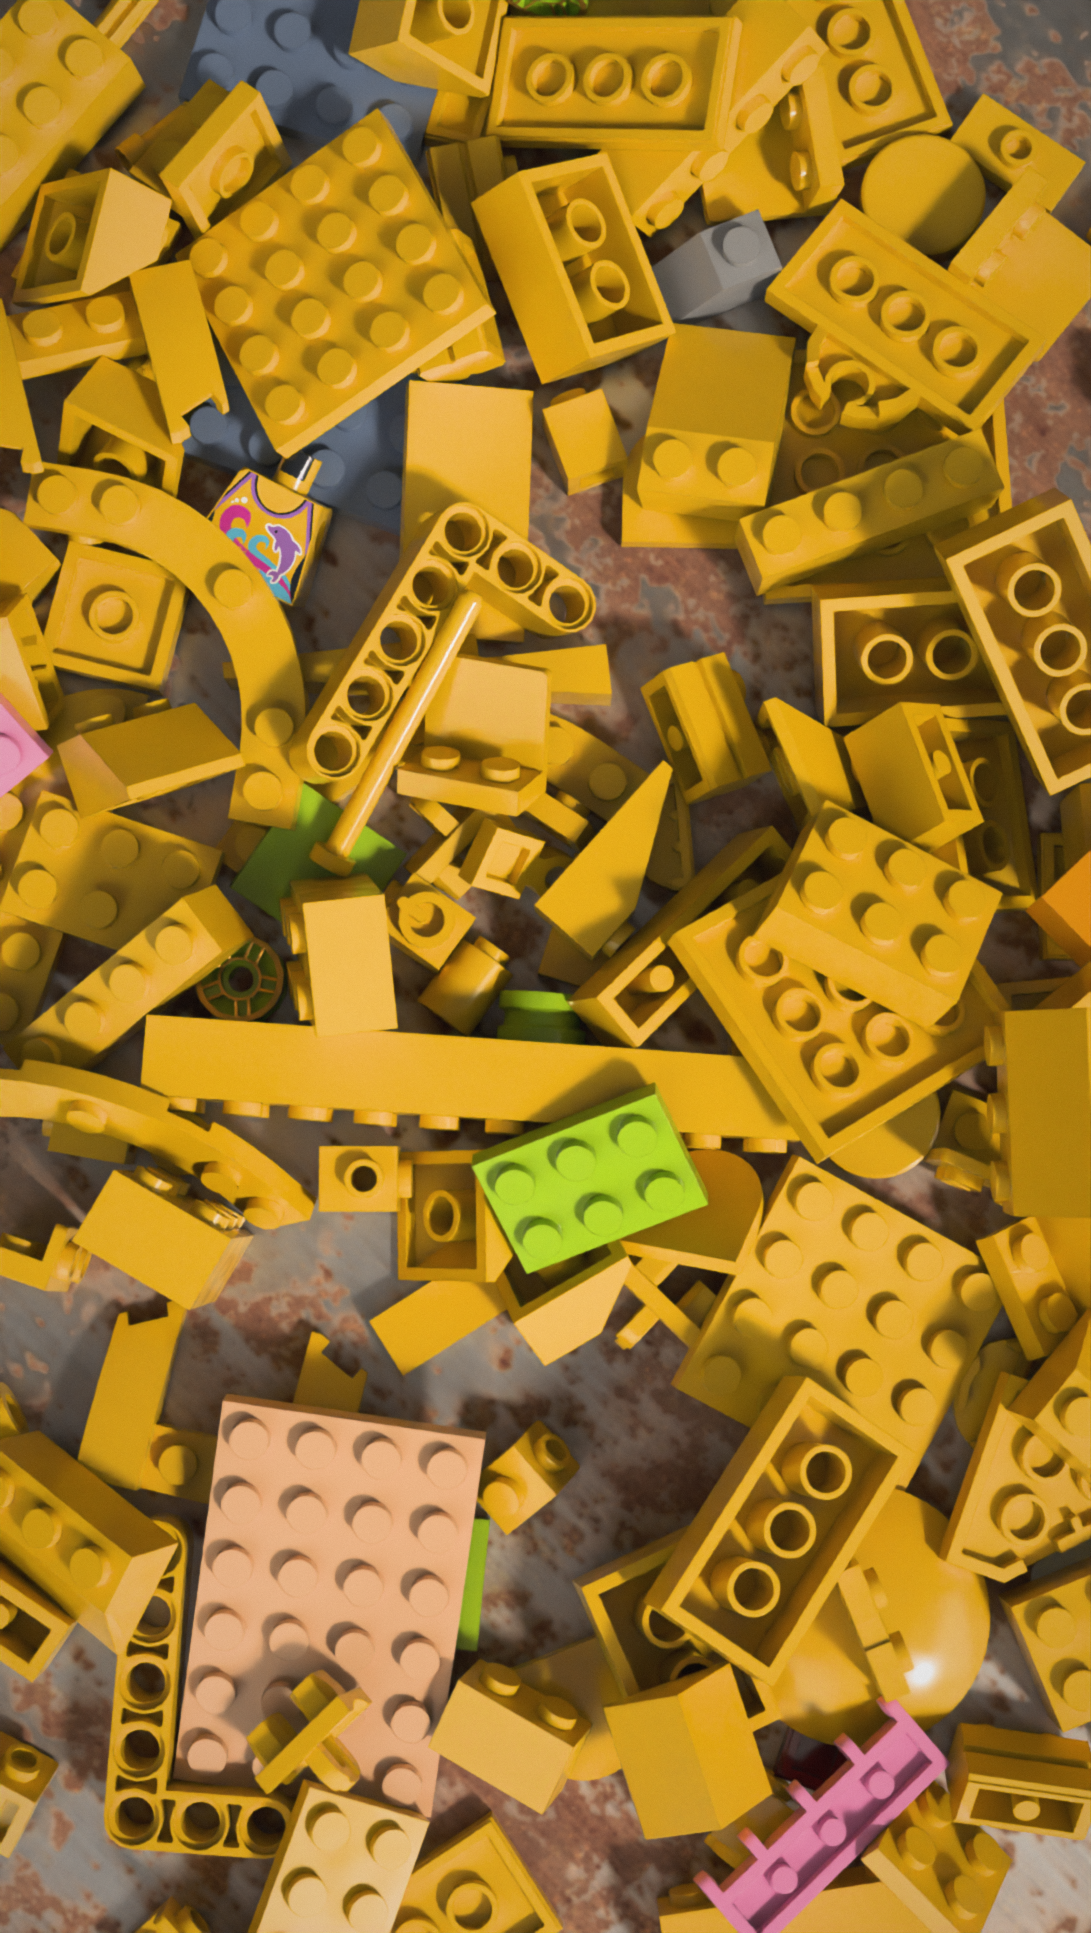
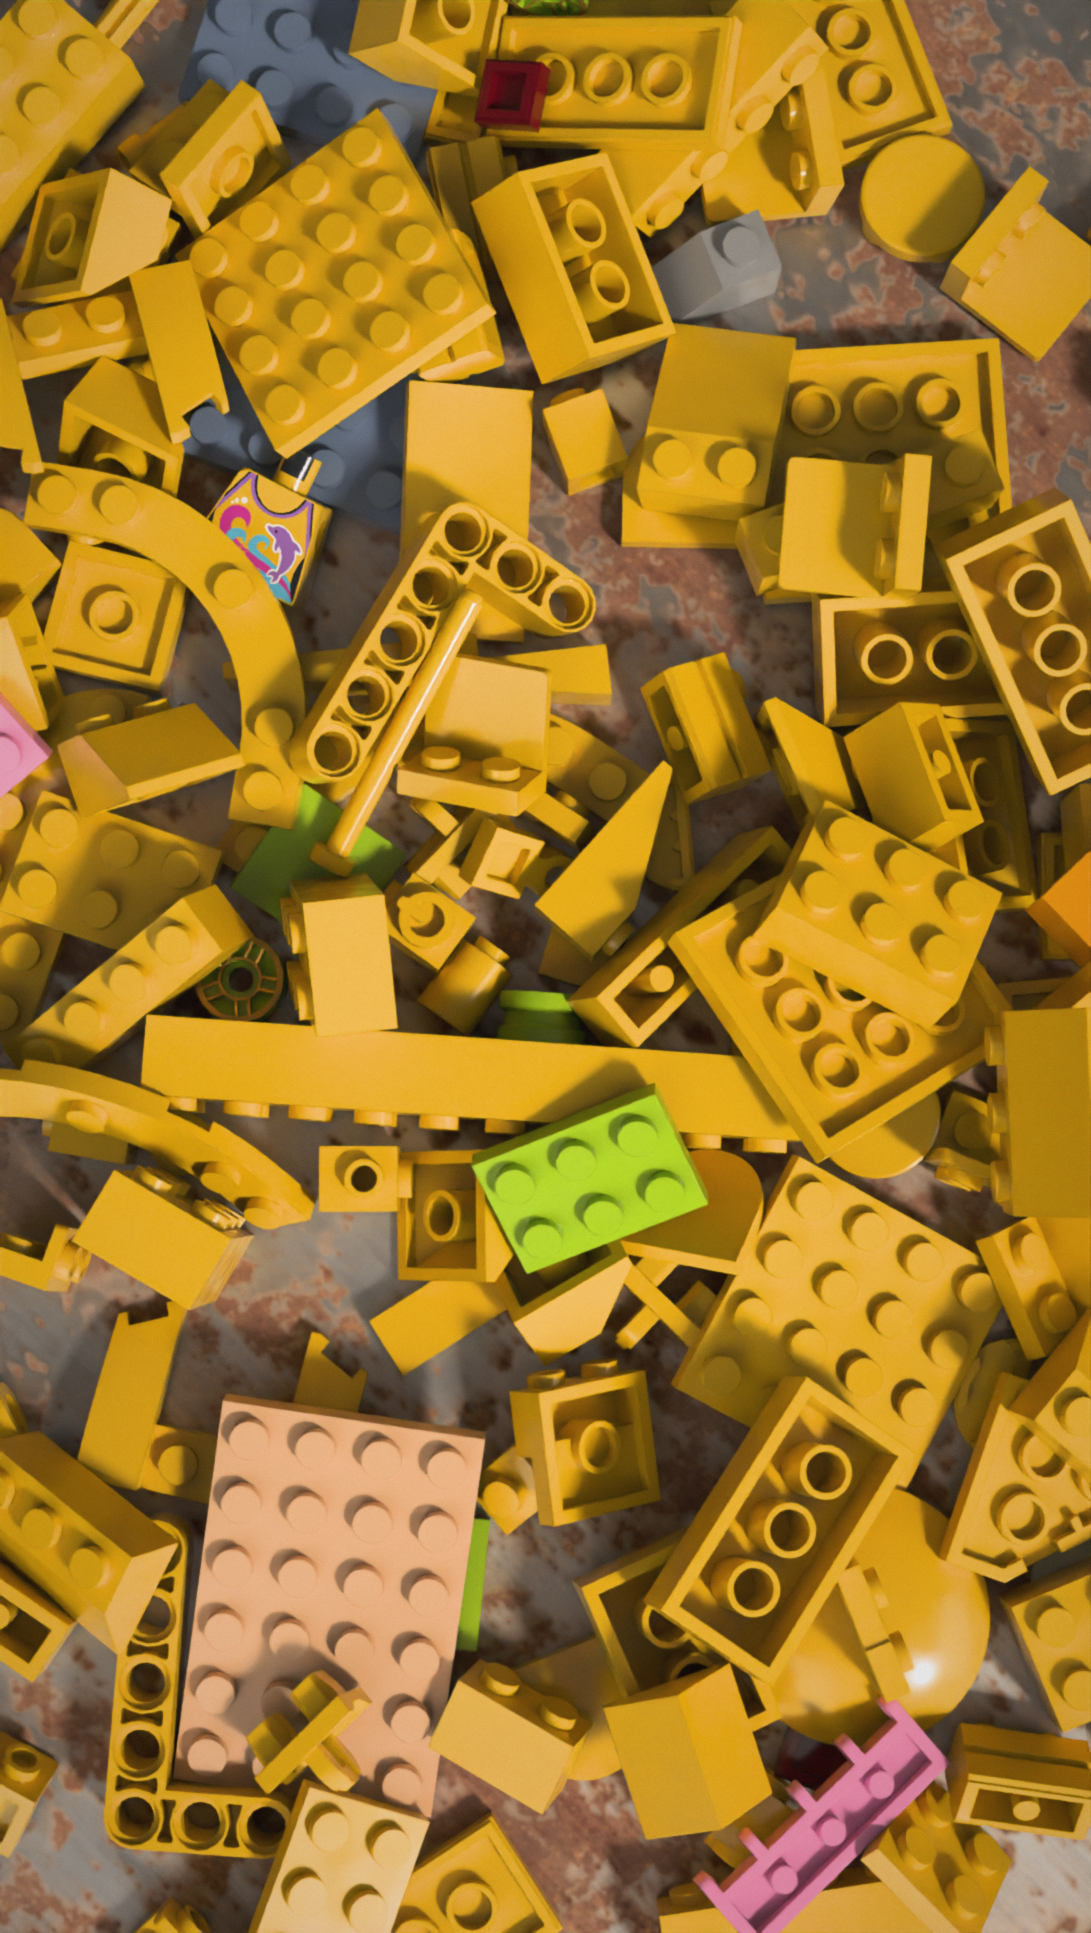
yellow plate [765,198,1047,436] -> none
yellow plate [950,93,1086,214] -> none
none -> dark red tile [474,59,551,132]
none -> yellow plate [509,1358,661,1527]
none -> yellow bracket [777,453,932,601]

